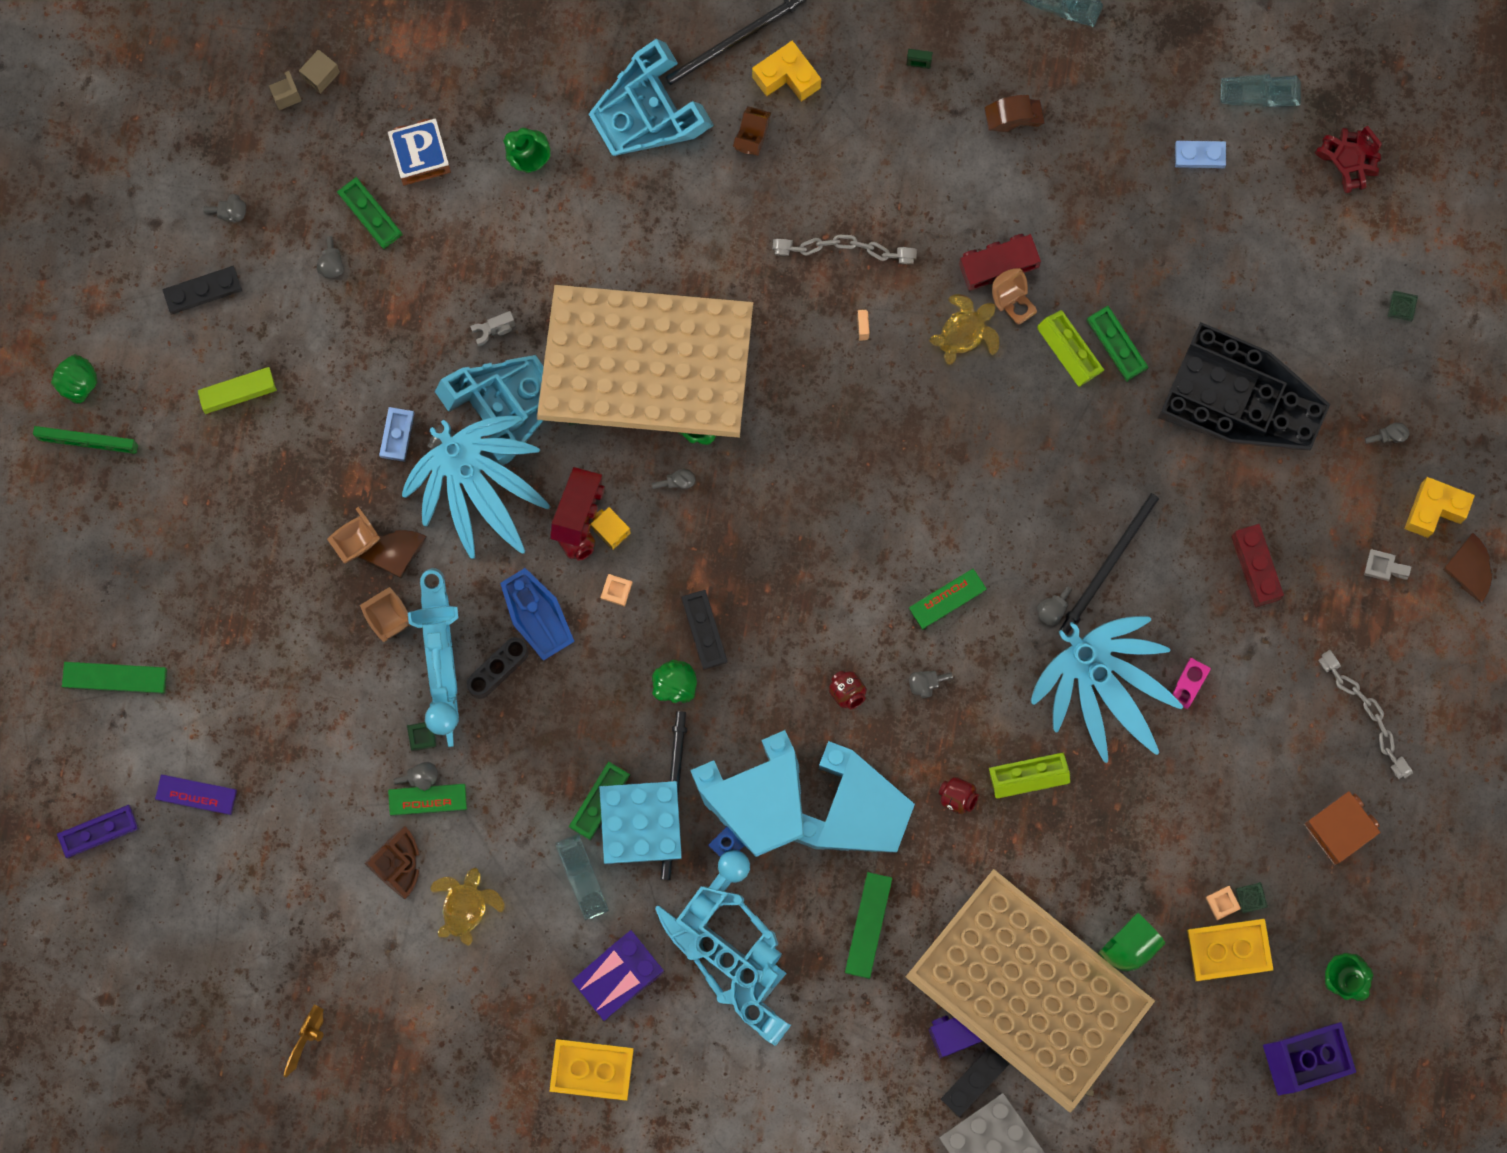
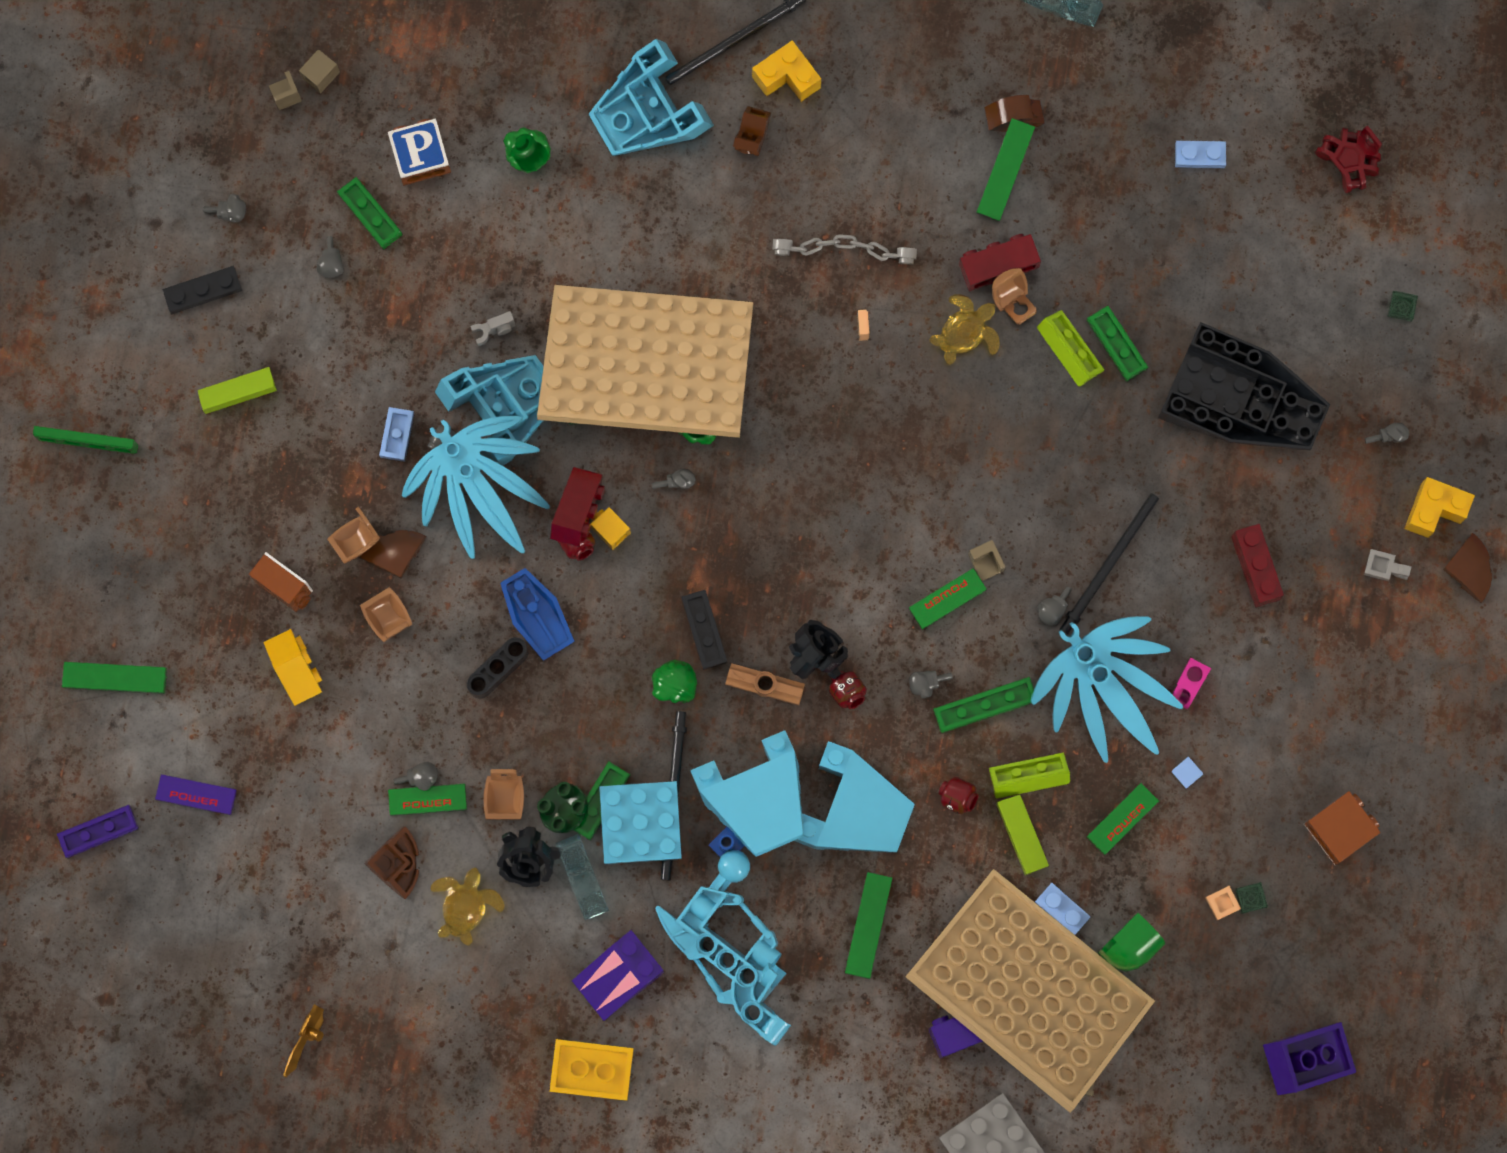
green hair [51,354,97,404] -> none
dark green tile [407,722,437,751] -> none
medium azure piece [408,568,459,747] -> none
light nougat tile [600,574,633,607] -> none
dark green tile [906,49,933,69] -> none
black plate [940,1047,1010,1117] -> none
yellow plate [1187,919,1273,982] -> none
clear light blue slope [1221,74,1301,107] -> none
light grey piece [1318,650,1413,779] -> none
green hair [1325,953,1373,1001] -> none
none -> dark orange piece [249,552,313,612]
none -> yellow brick [264,629,322,706]
none -> medium nougat piece [484,769,524,820]
none -> black piece [497,827,561,887]
none -> dark green dish [537,782,588,833]
none -> medium nougat piece [725,663,805,706]
none -> black piece [789,620,848,679]
none -> green tile [933,677,1034,734]
none -> dark tan panel [968,540,1006,581]
none -> green tile [977,118,1036,221]
none -> lime slope [996,795,1049,875]
none -> light blue plate [1035,883,1090,935]
none -> green tile [1086,783,1159,856]
none -> light blue piece [1171,757,1203,788]

